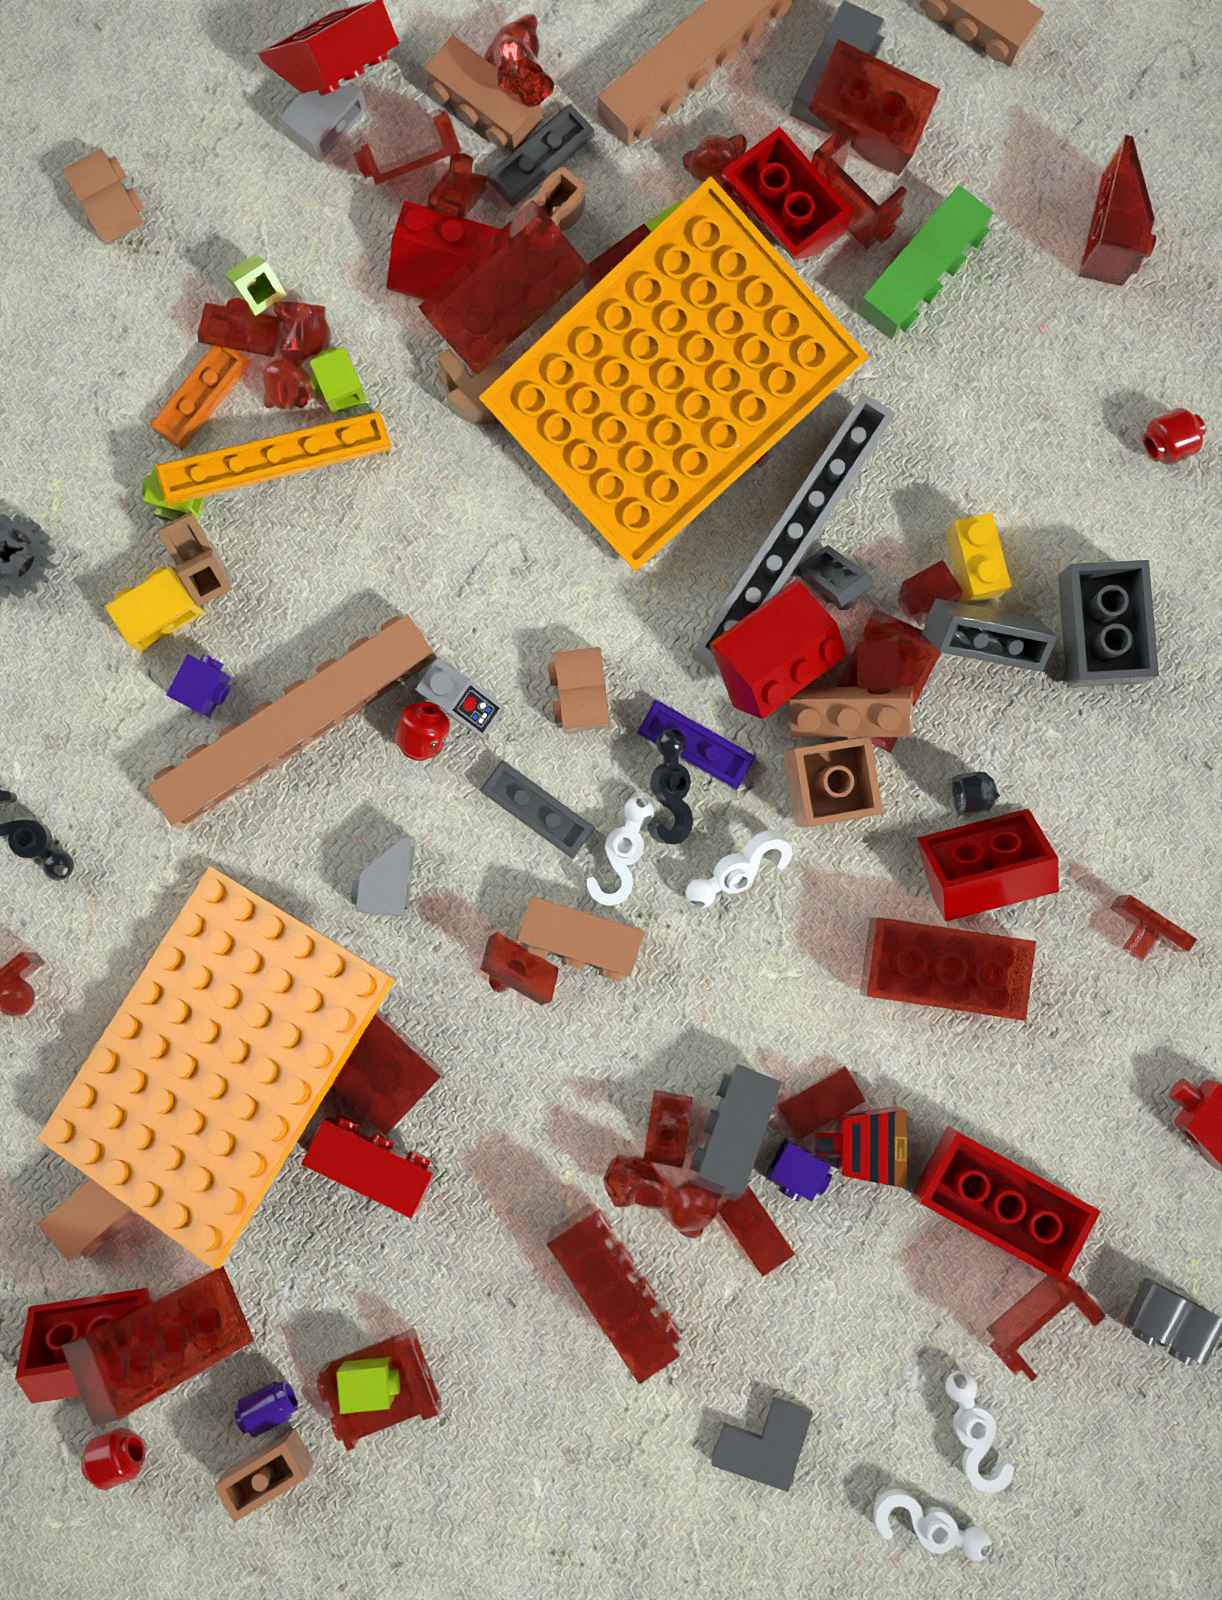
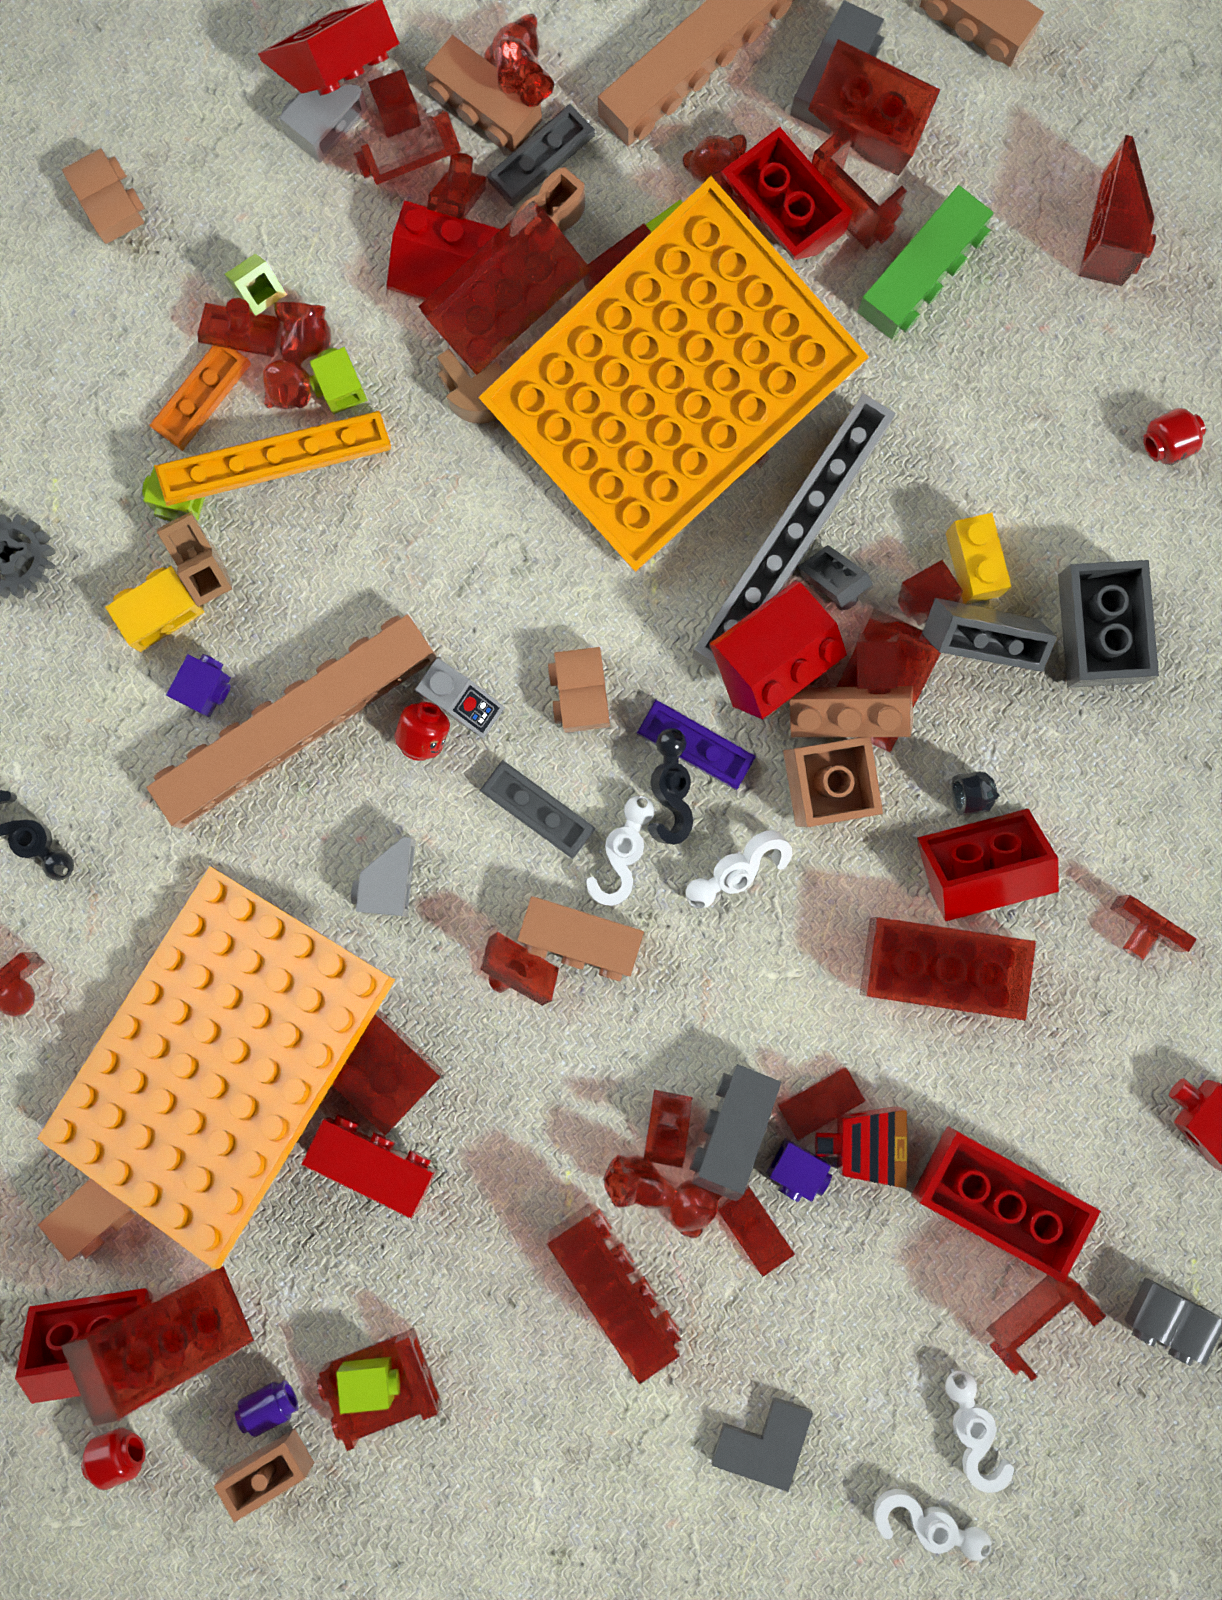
none -> clear red brick [368,69,422,138]

